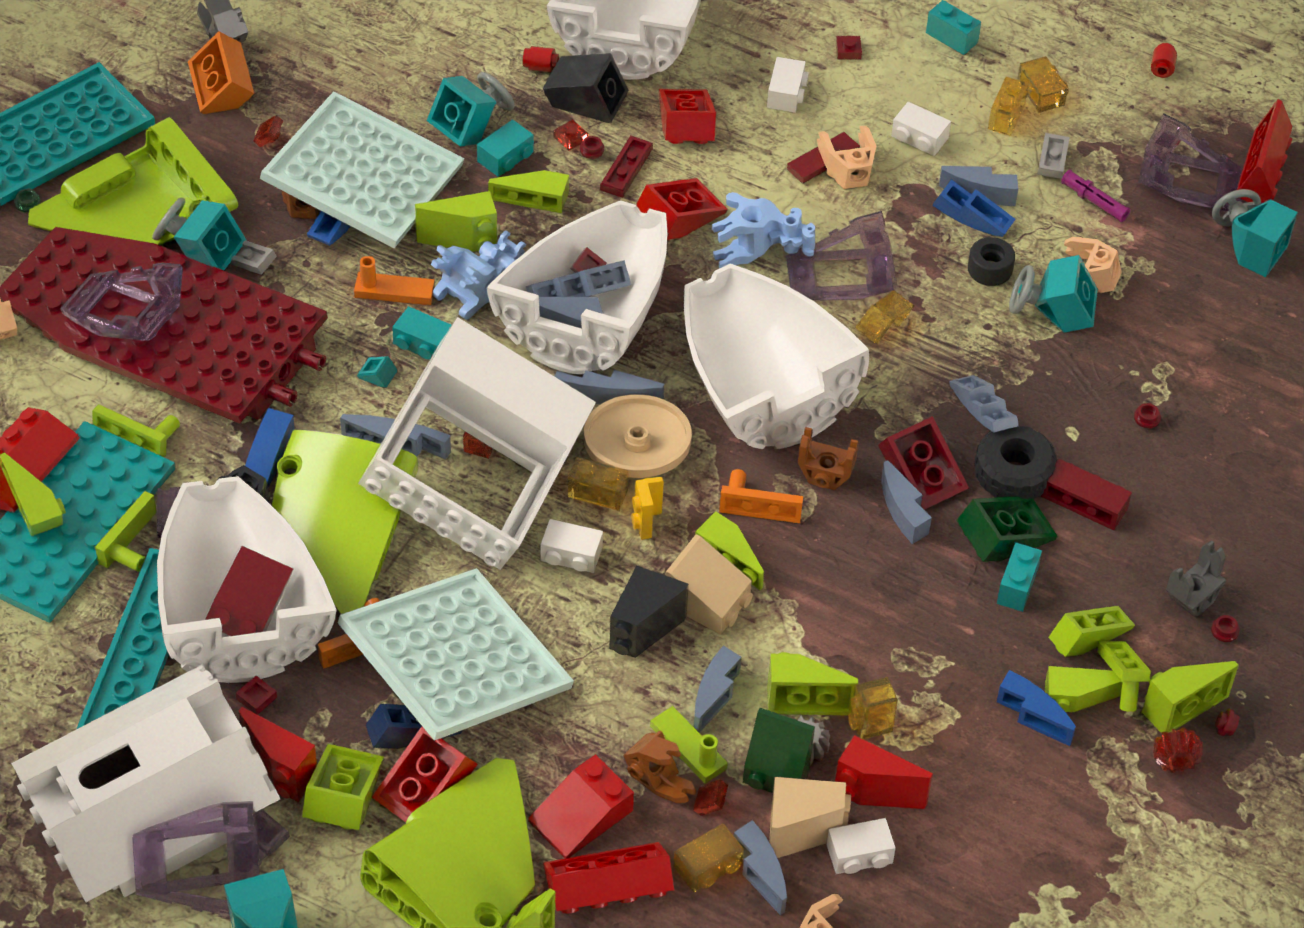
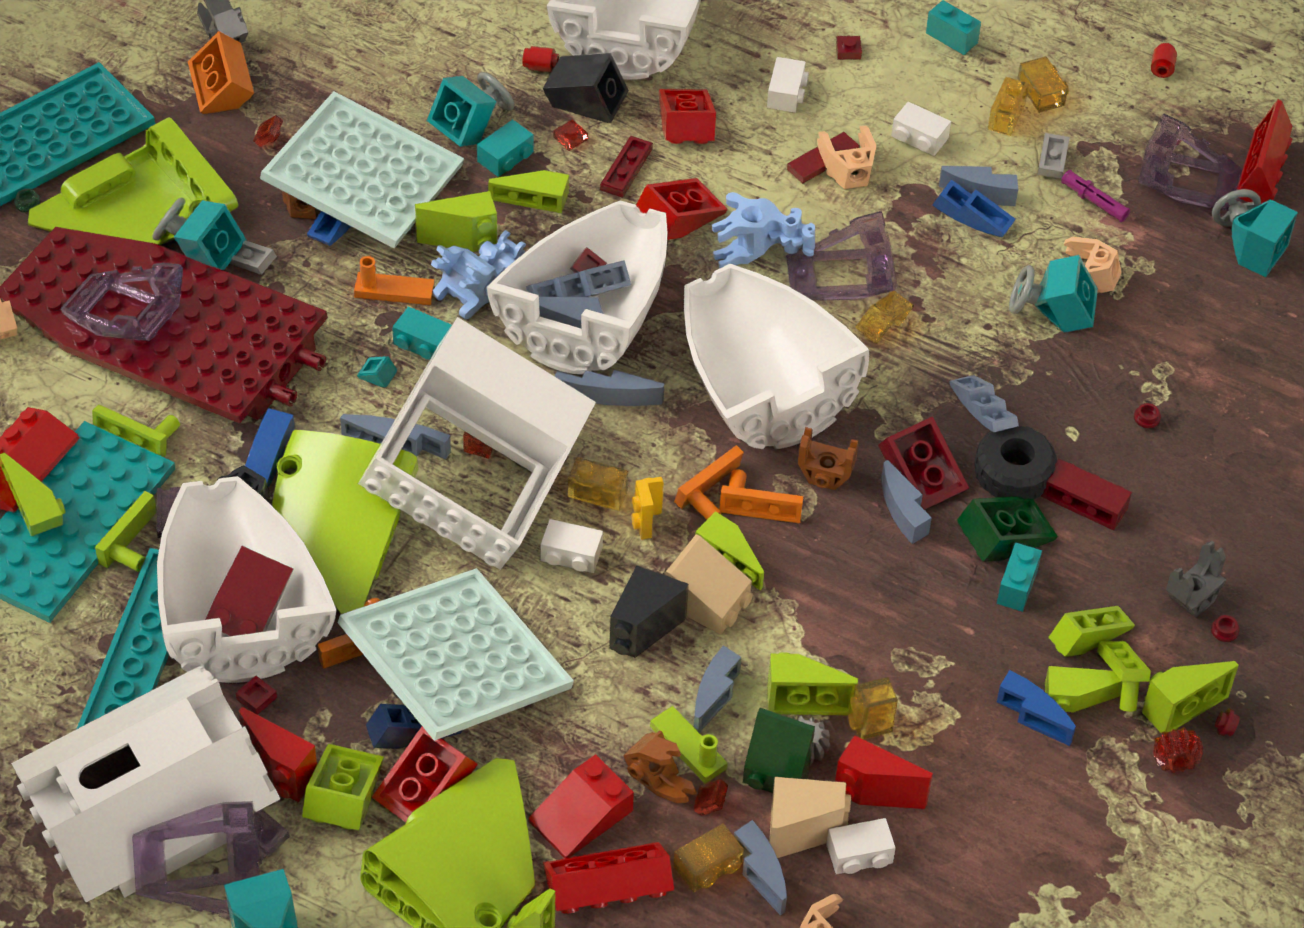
dark red plate [580,136,604,159] -> none
tan dish [584,395,692,478] -> none
black tyre [968,237,1015,286] -> none
none -> orange piece [674,445,744,520]

